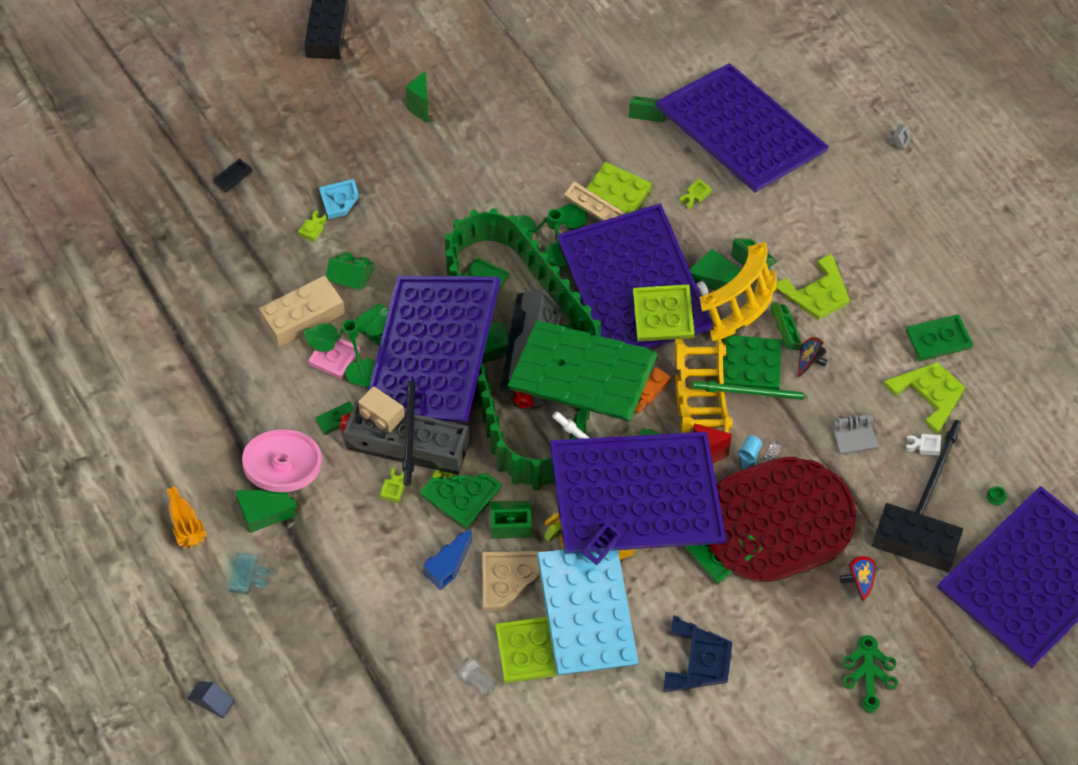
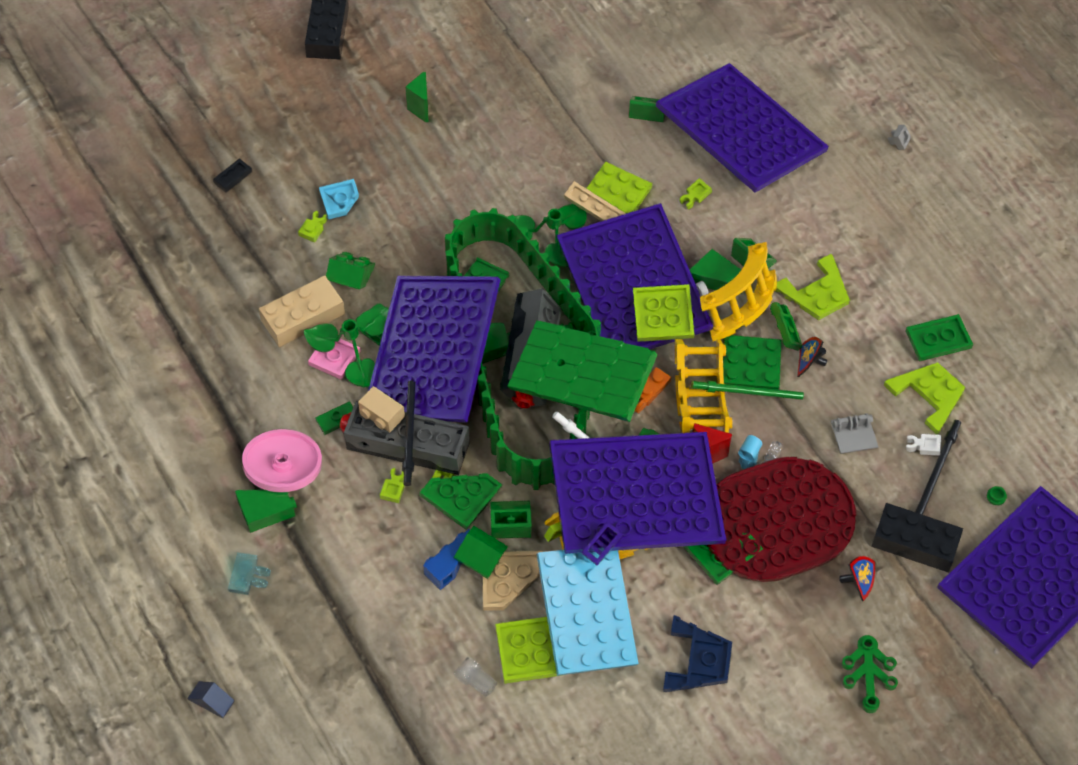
light orange piece [166,486,207,549] -> none
none -> green slope [453,526,508,579]

